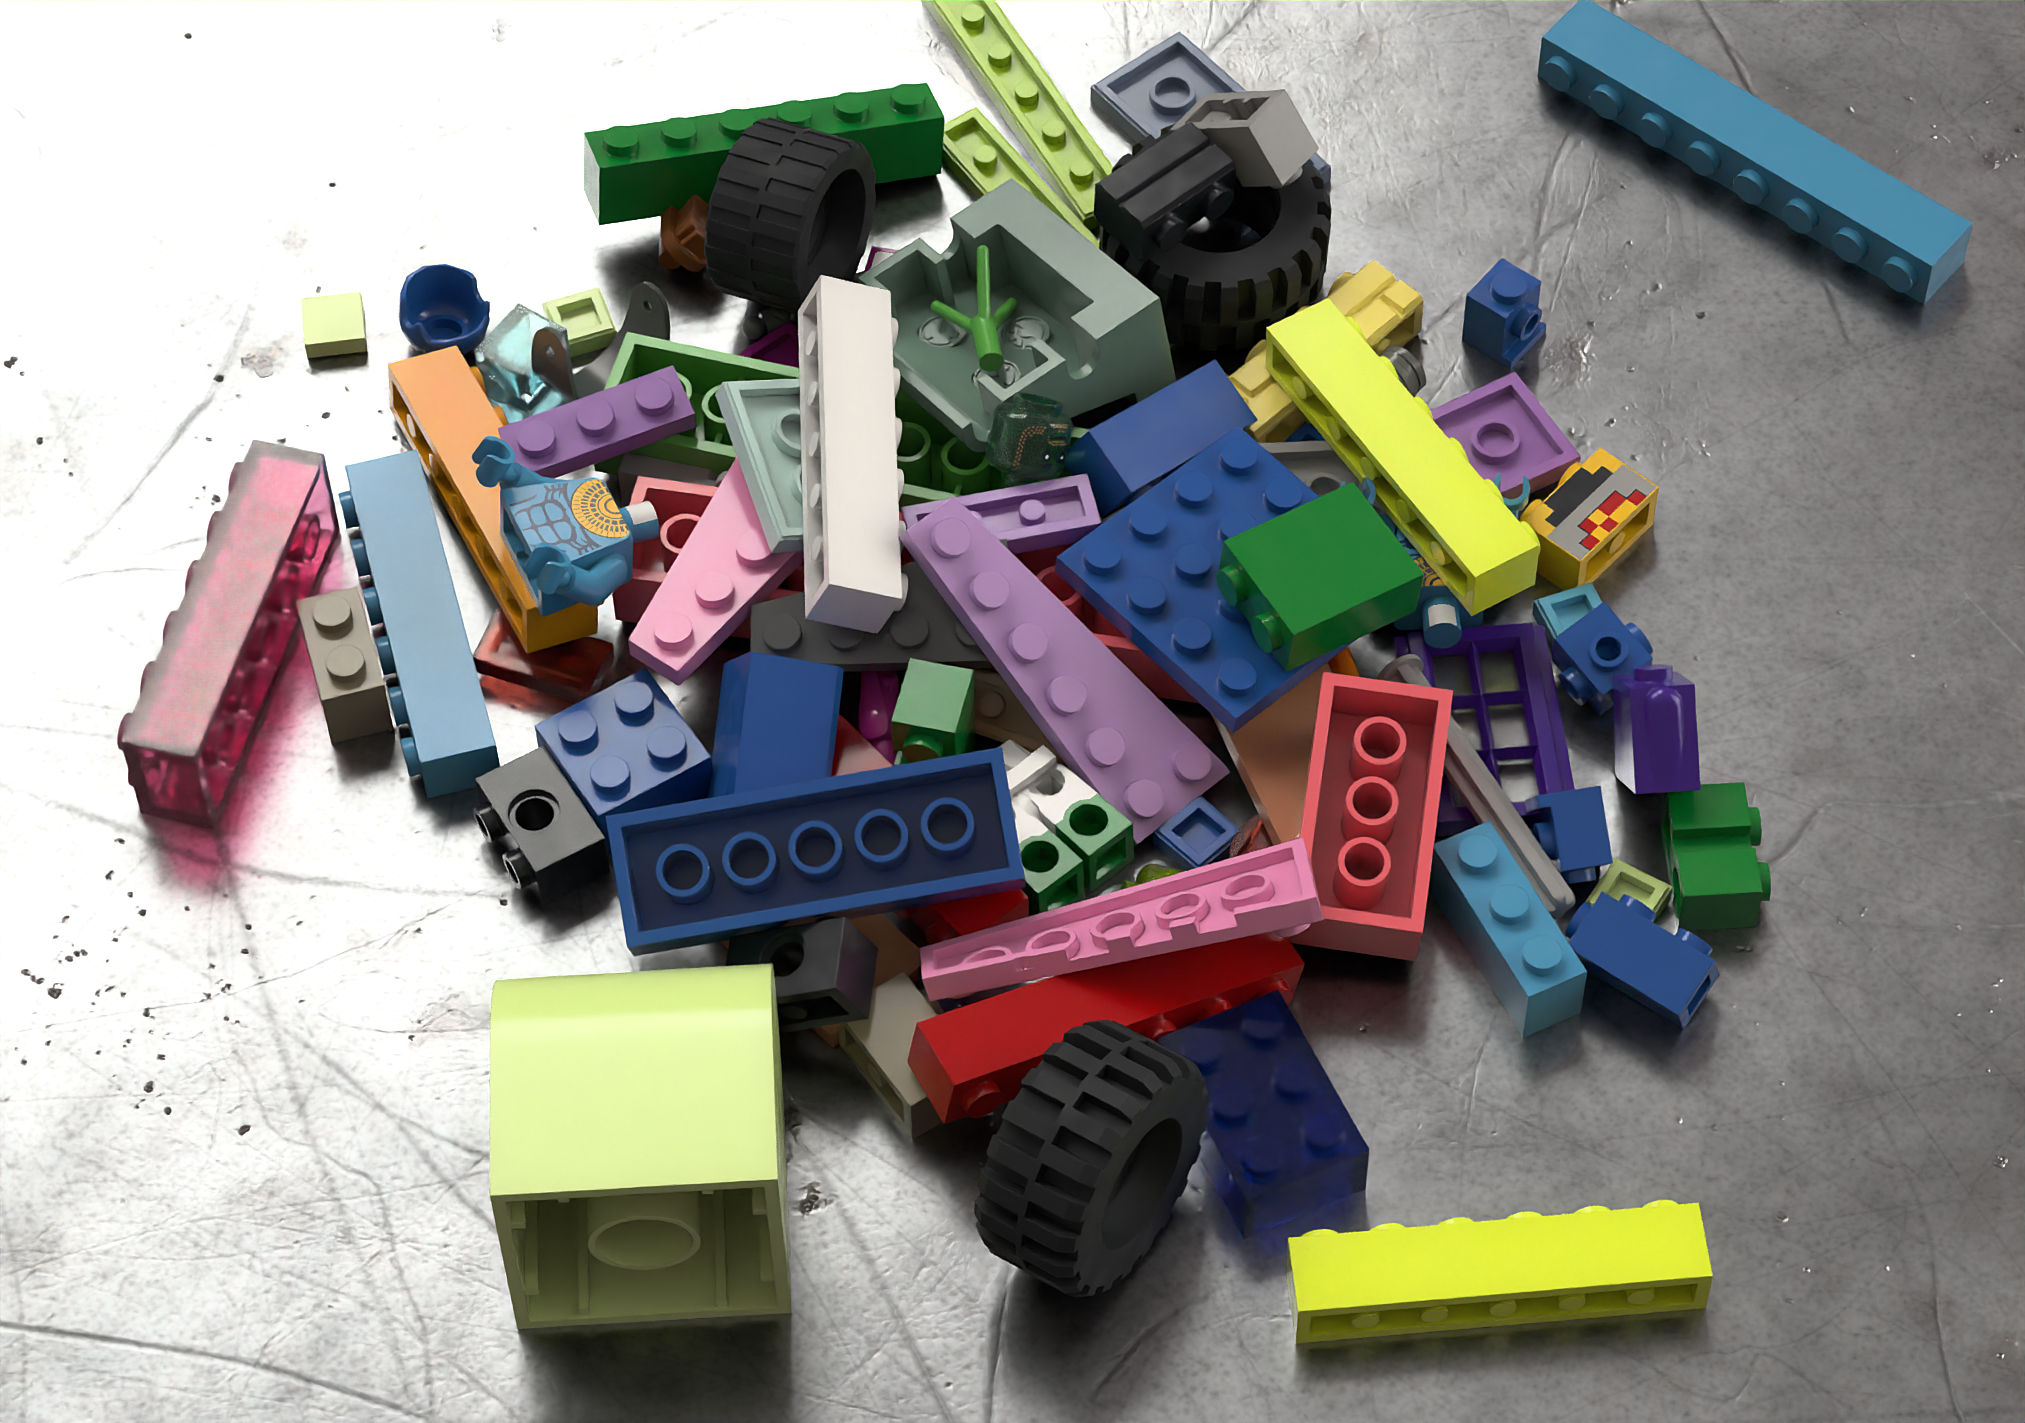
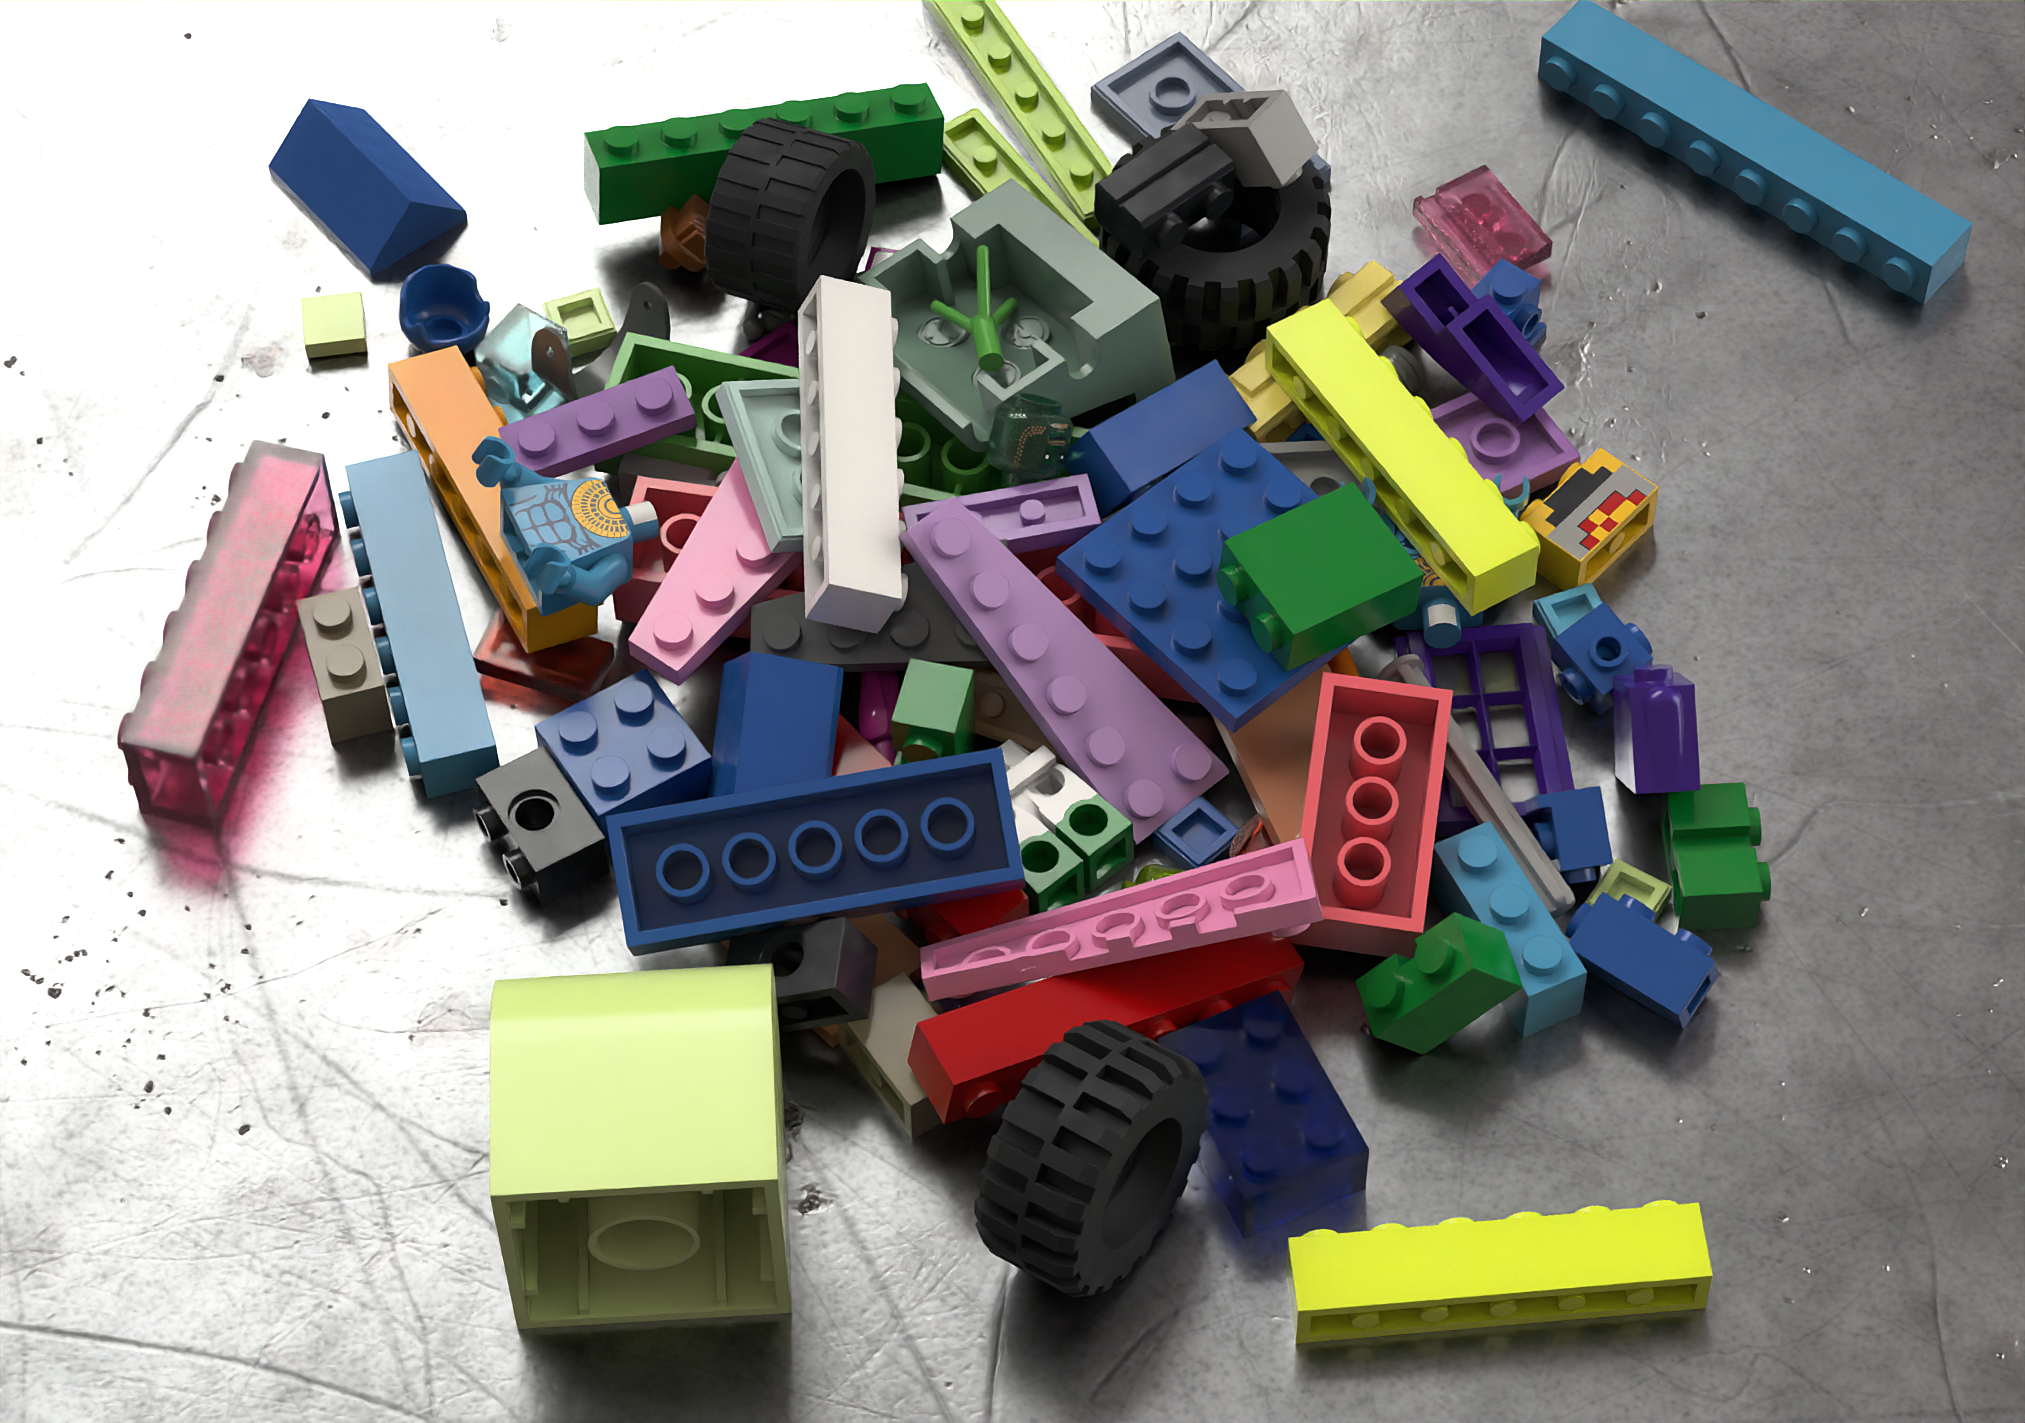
none -> blue slope [268,98,467,277]
none -> green brick [1356,912,1523,1055]
none -> dark purple slope [1380,253,1565,426]
none -> clear pink plate [1412,164,1553,286]

